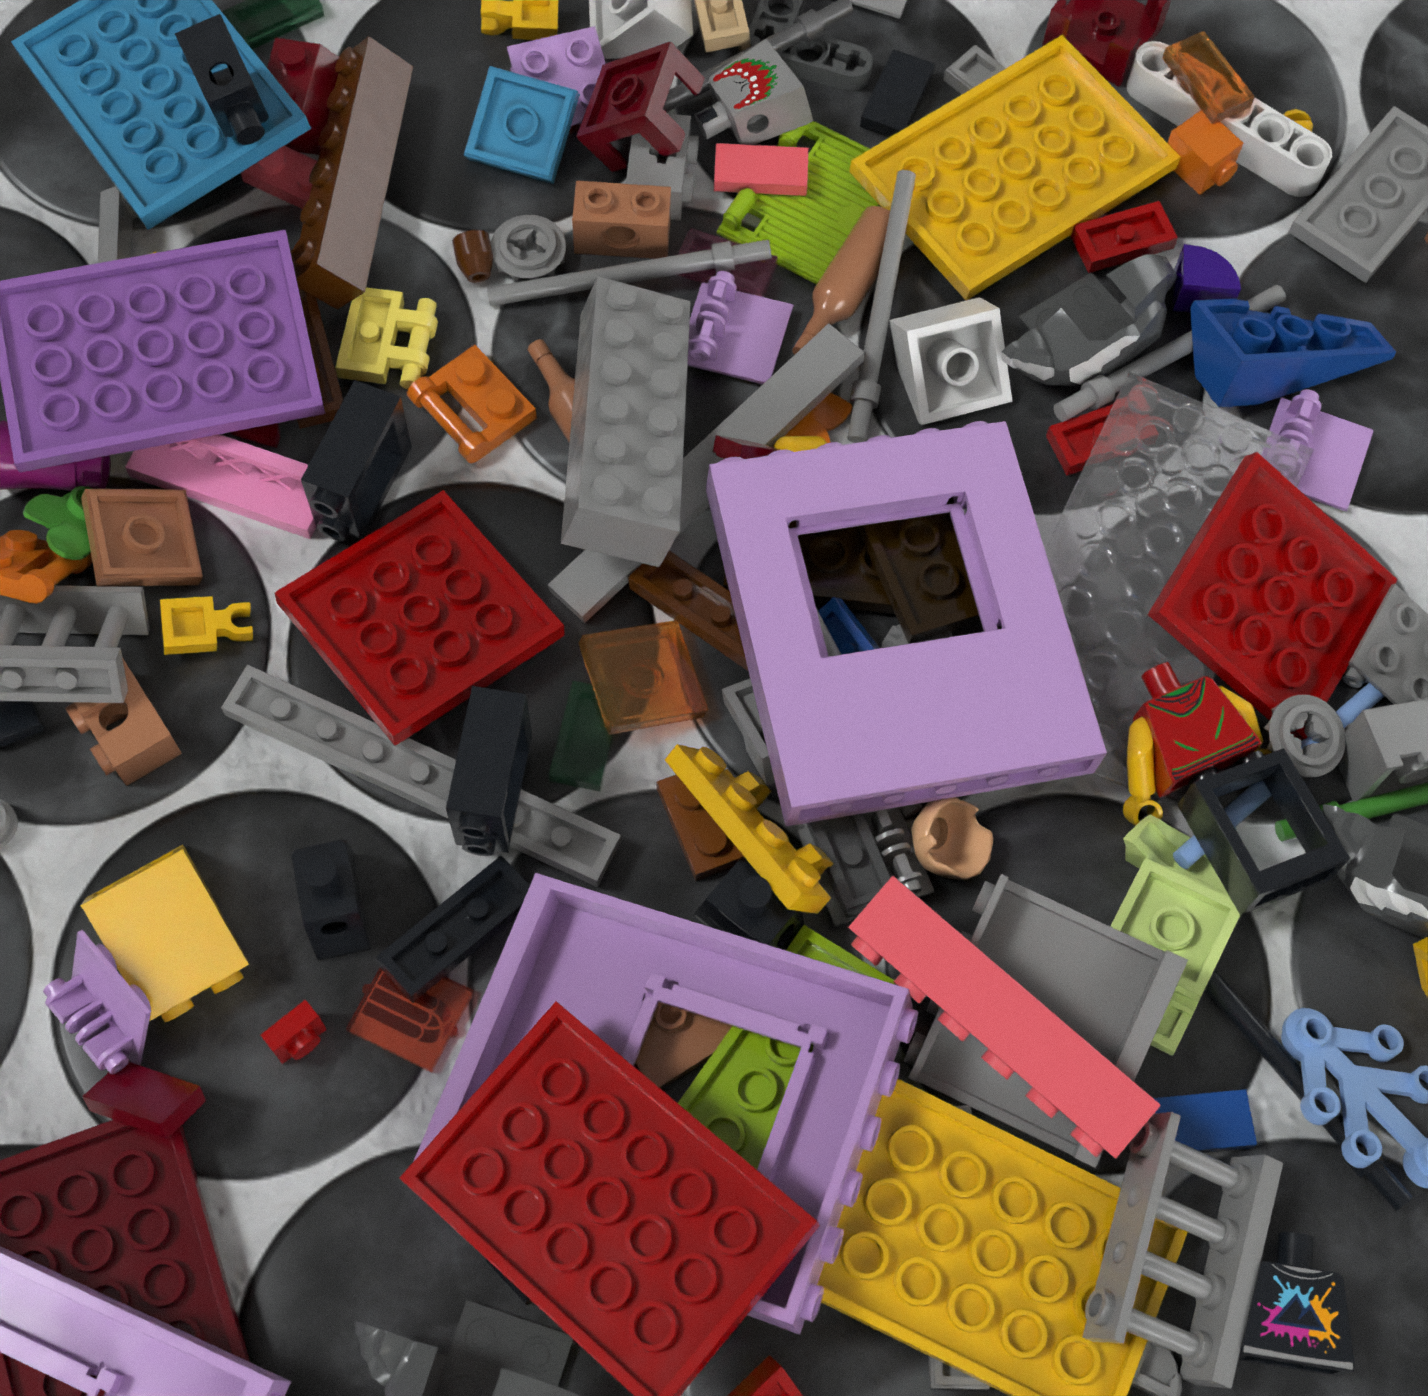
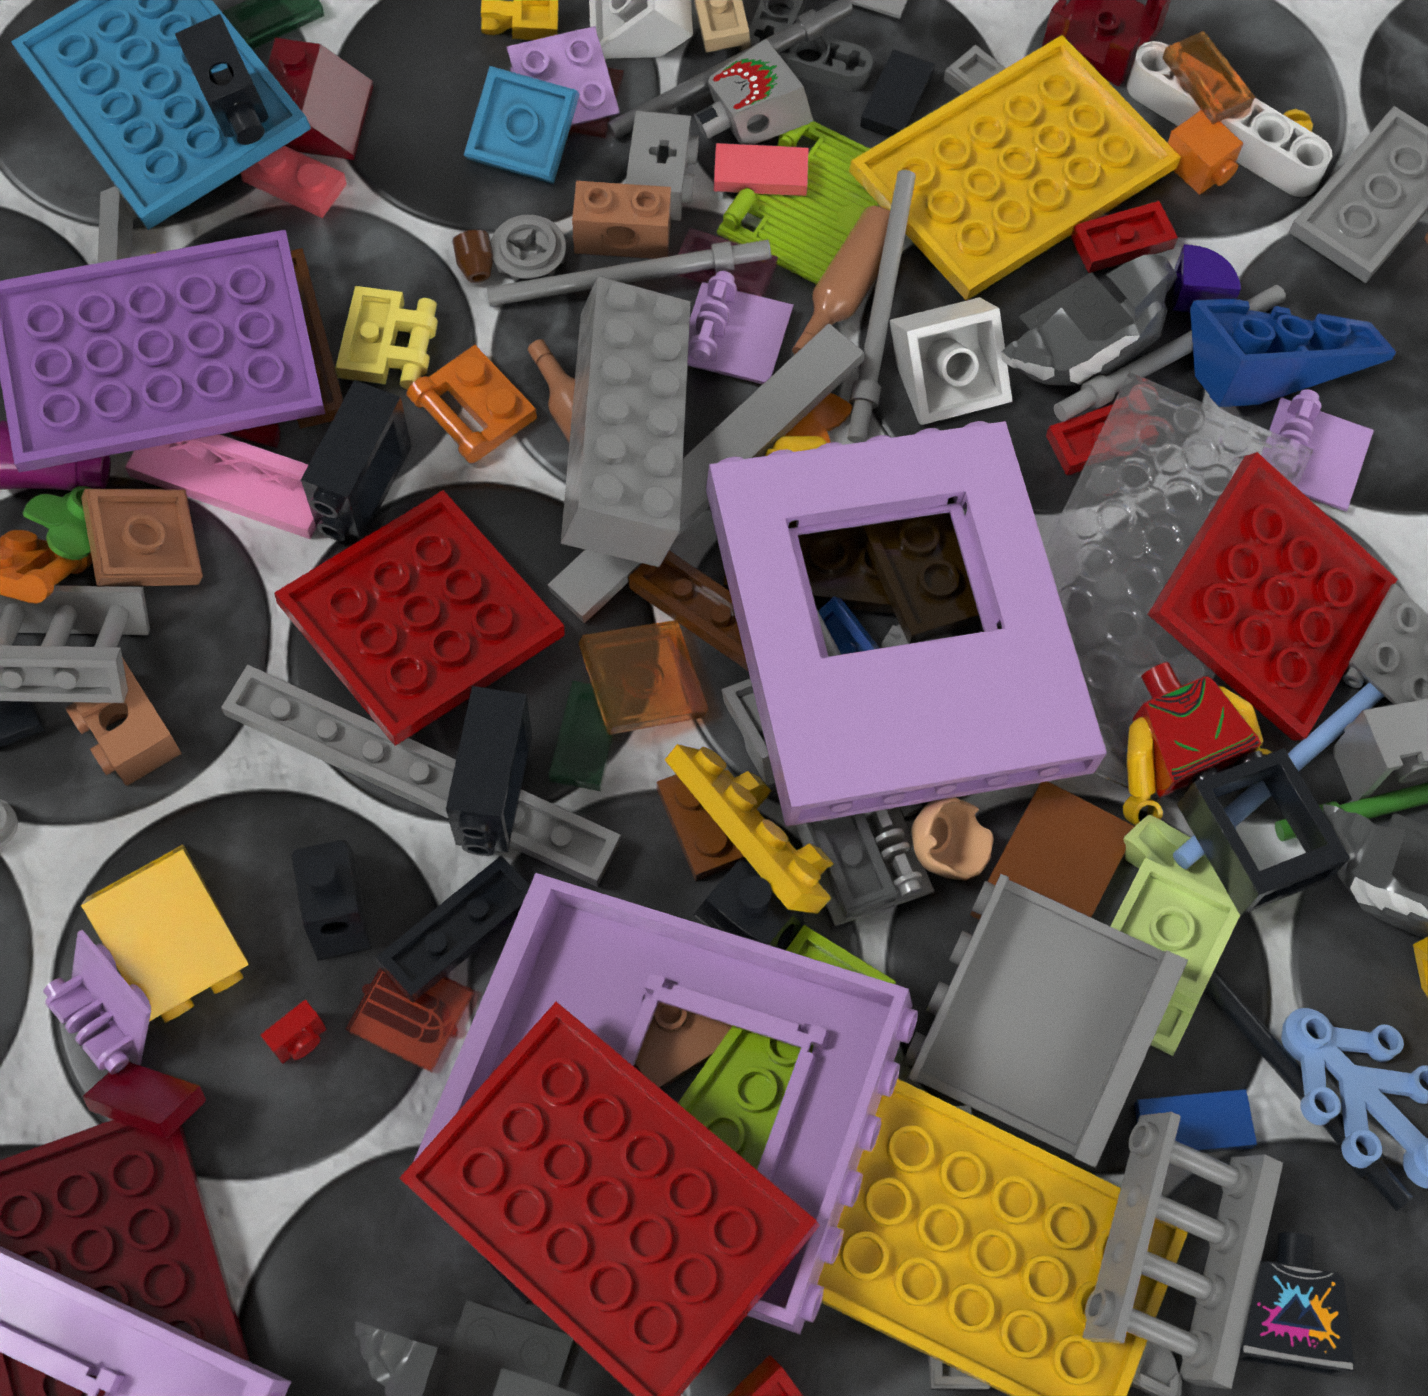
yellow plate [160,596,253,655] -> none
brick [291,36,413,310] -> none
dark red panel [576,41,705,172] -> none
dark red tile [712,435,781,459] -> none
coral brick [848,876,1161,1159] -> none
light grey gear [1264,695,1346,778] -> none
none -> dark orange tile [970,781,1135,920]

